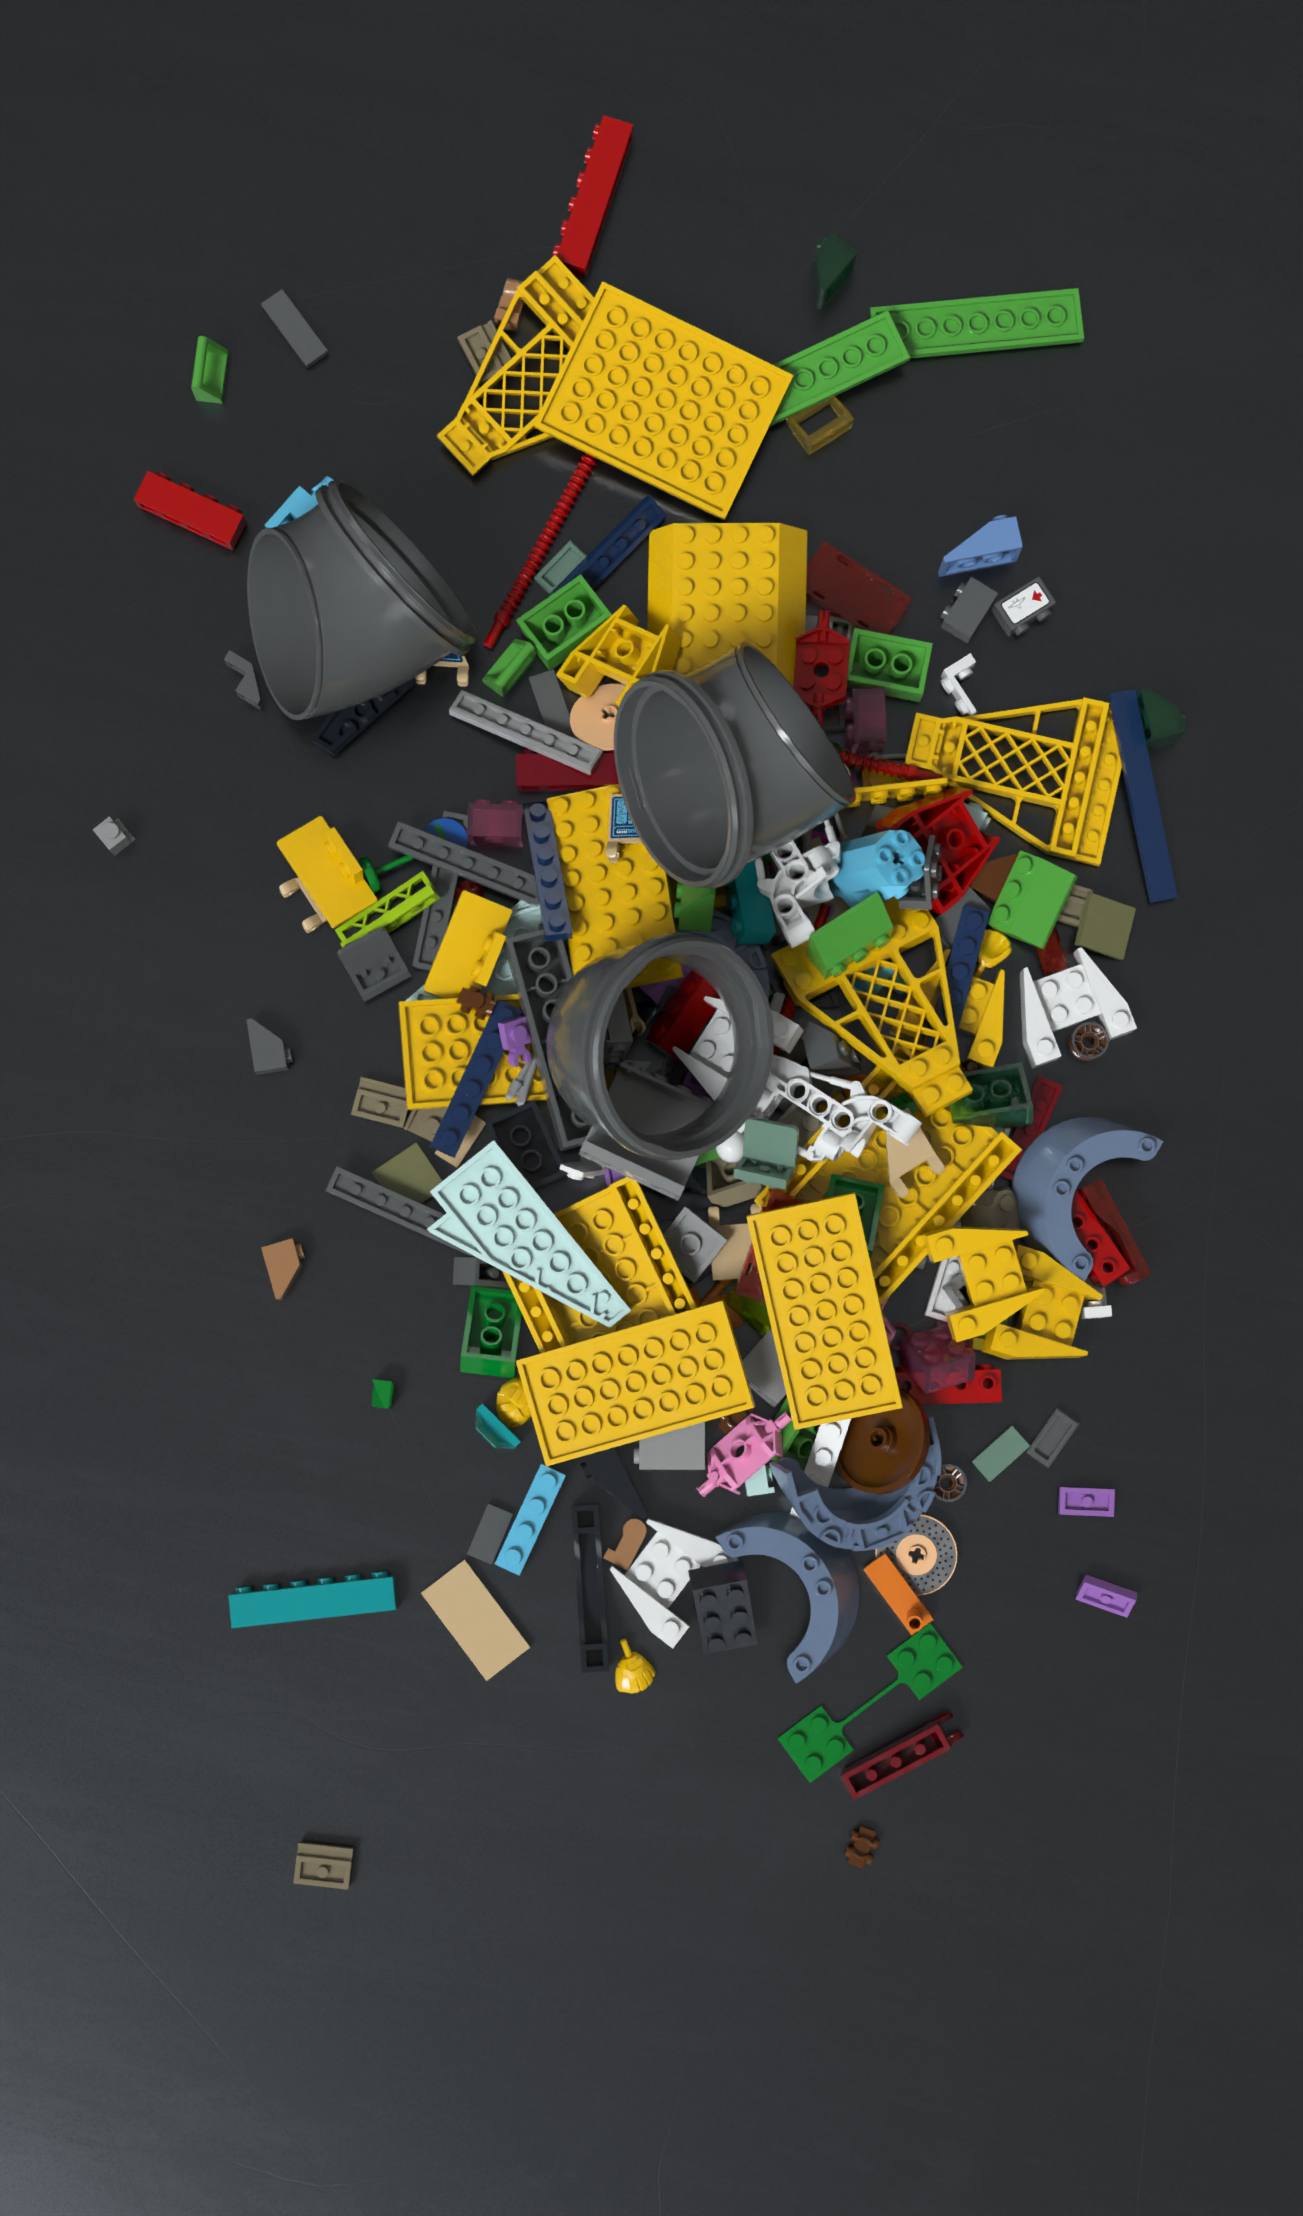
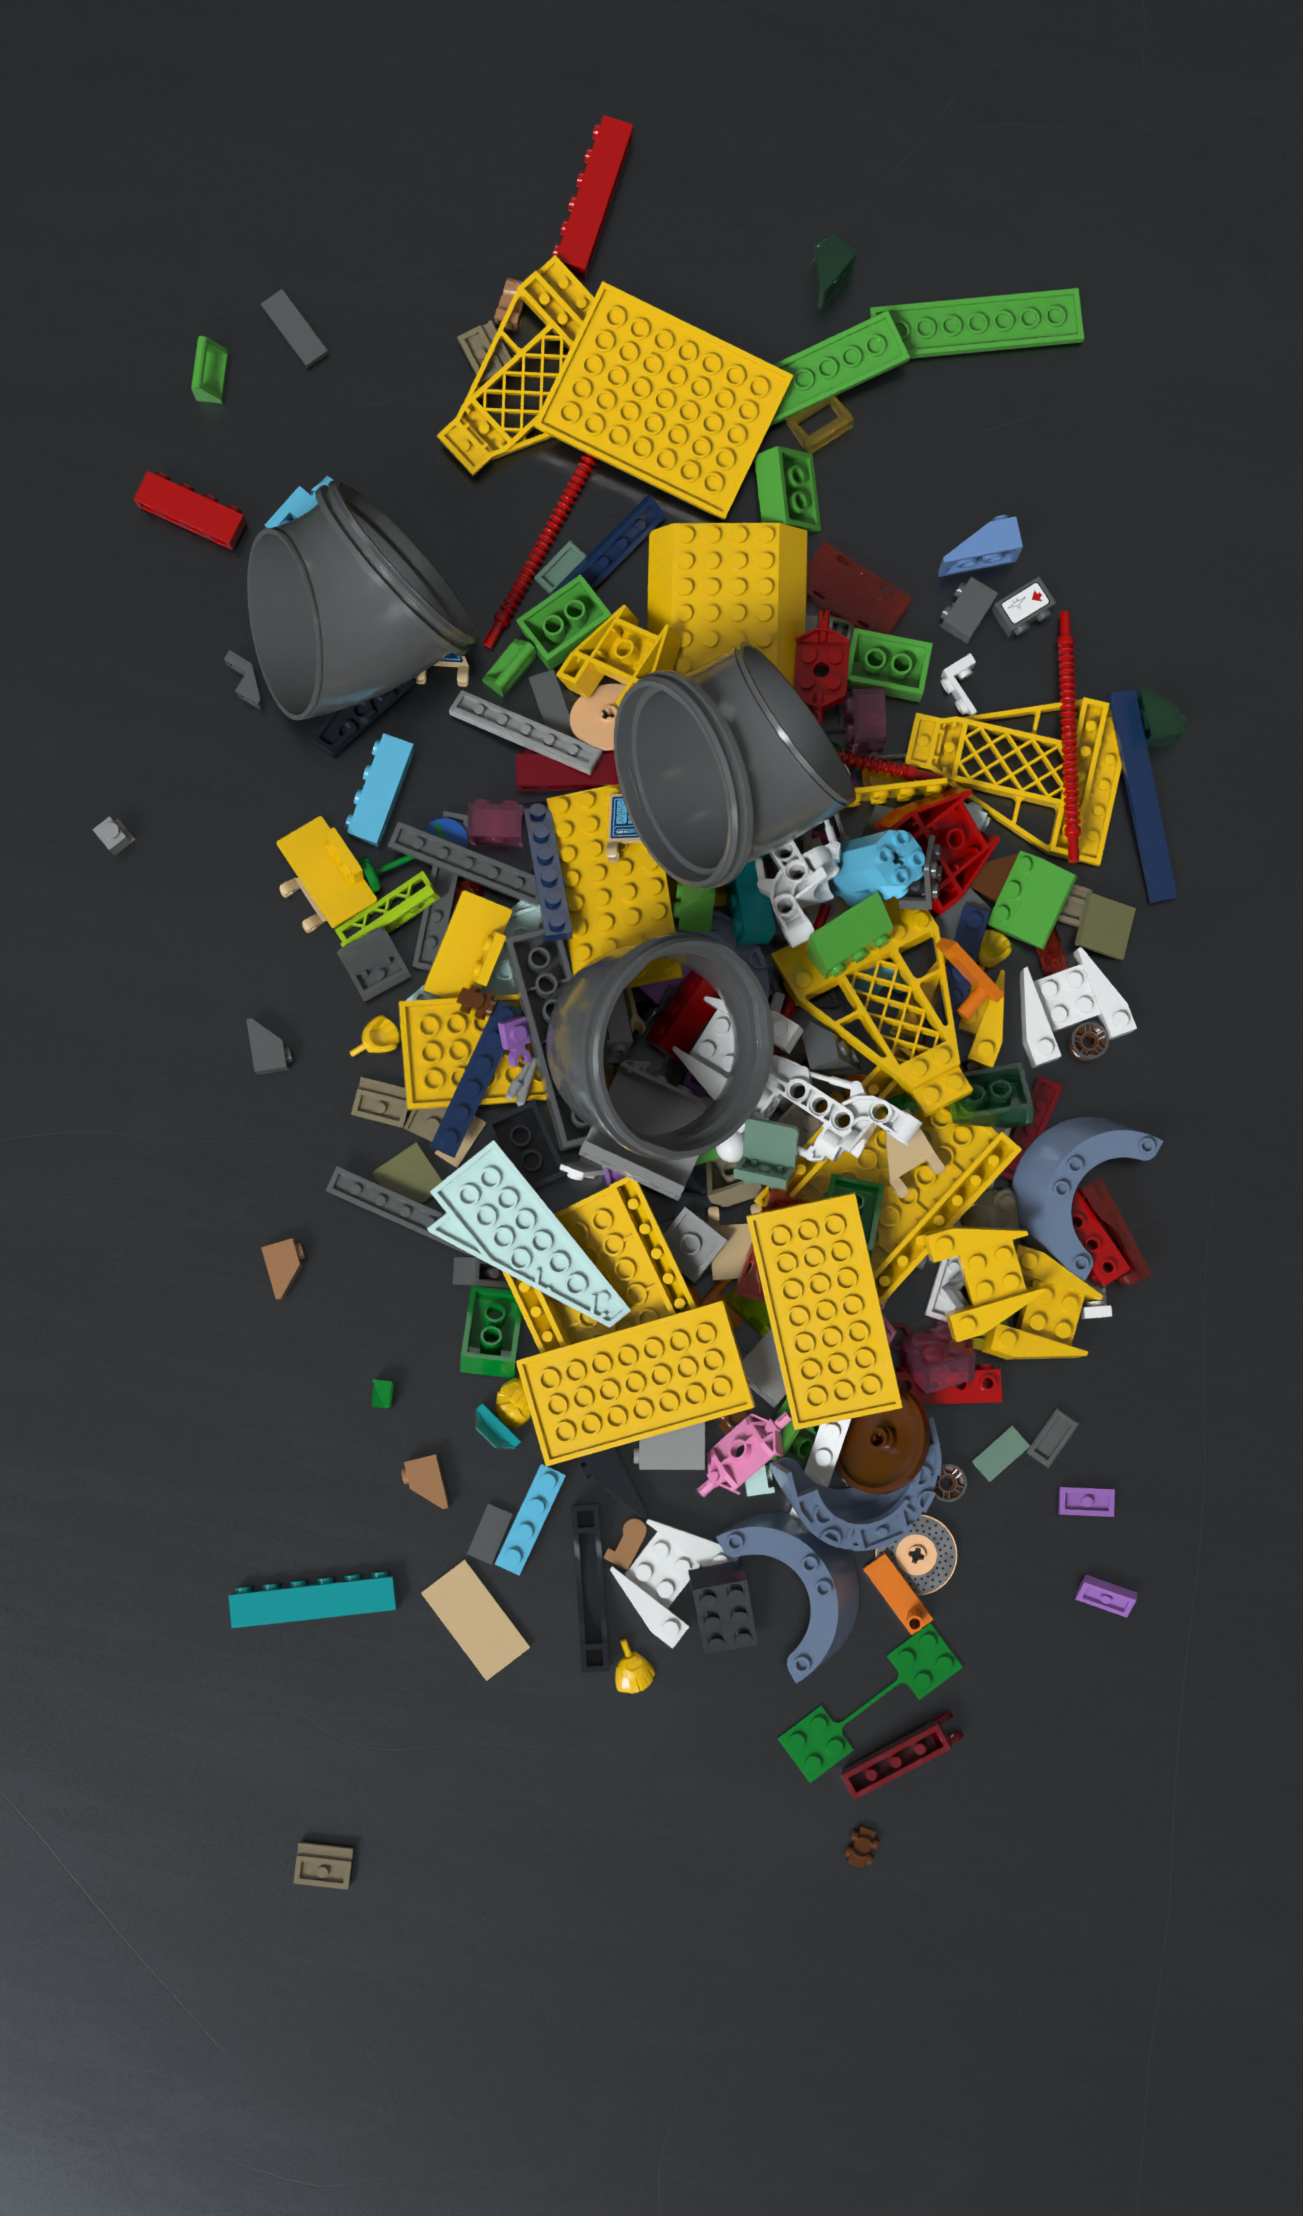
none -> medium azure brick [345,733,415,848]
none -> yellow piece [349,1015,401,1057]
none -> medium nougat slope [401,1454,450,1509]
none -> bright green slope [755,446,821,533]
none -> orange piece [935,937,1005,1021]
none -> red hose [1058,611,1081,863]

